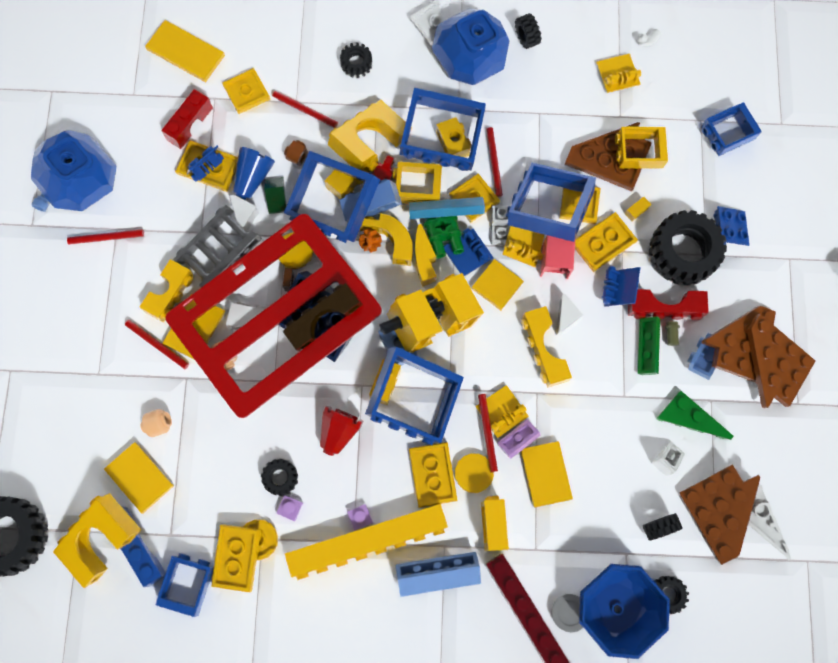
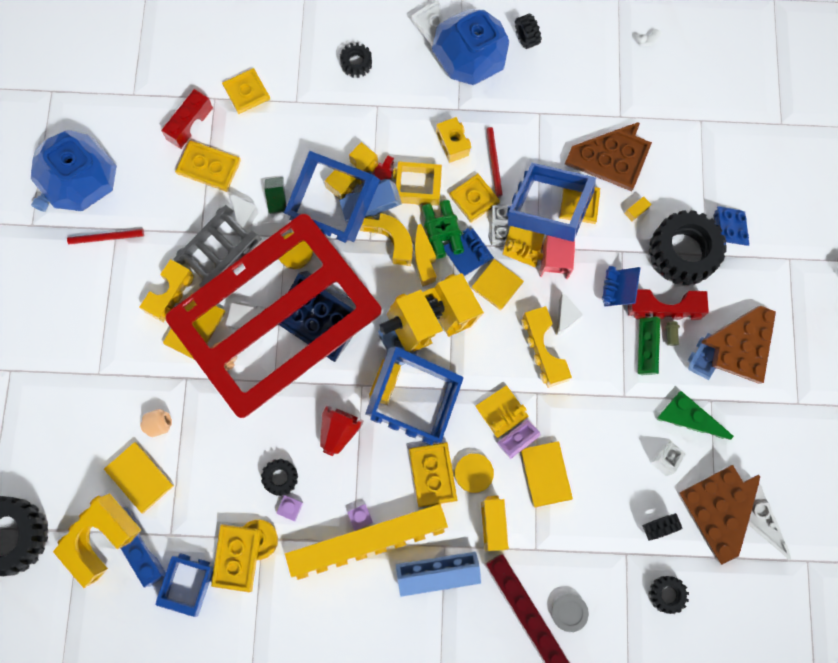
red bar [125,320,189,370] -> none
yellow tile [145,20,225,83] -> none
blue hinge [187,145,224,182] -> none
blue cone [233,147,275,201] -> none
red bar [272,90,338,128] -> none
reddish brown tile [282,268,294,292] -> none
dark brown arch [282,283,363,351] -> none
dark orange plate [284,140,308,166] -> none
yellow arch [328,100,412,171] -> none
orange gear [359,229,382,253] -> none
blue window [399,87,486,171] -> none
dark azure slope [409,197,485,219] -> none
red bar [478,394,498,473] -> none
yellow tile [575,212,638,273] -> none
blue rock [579,563,670,659] -> none
yellow hinge [596,53,642,93] -> none
yellow window [615,127,668,169] -> none
blue window [701,102,762,156] -> none
dark orange wing [747,314,816,408] -> none

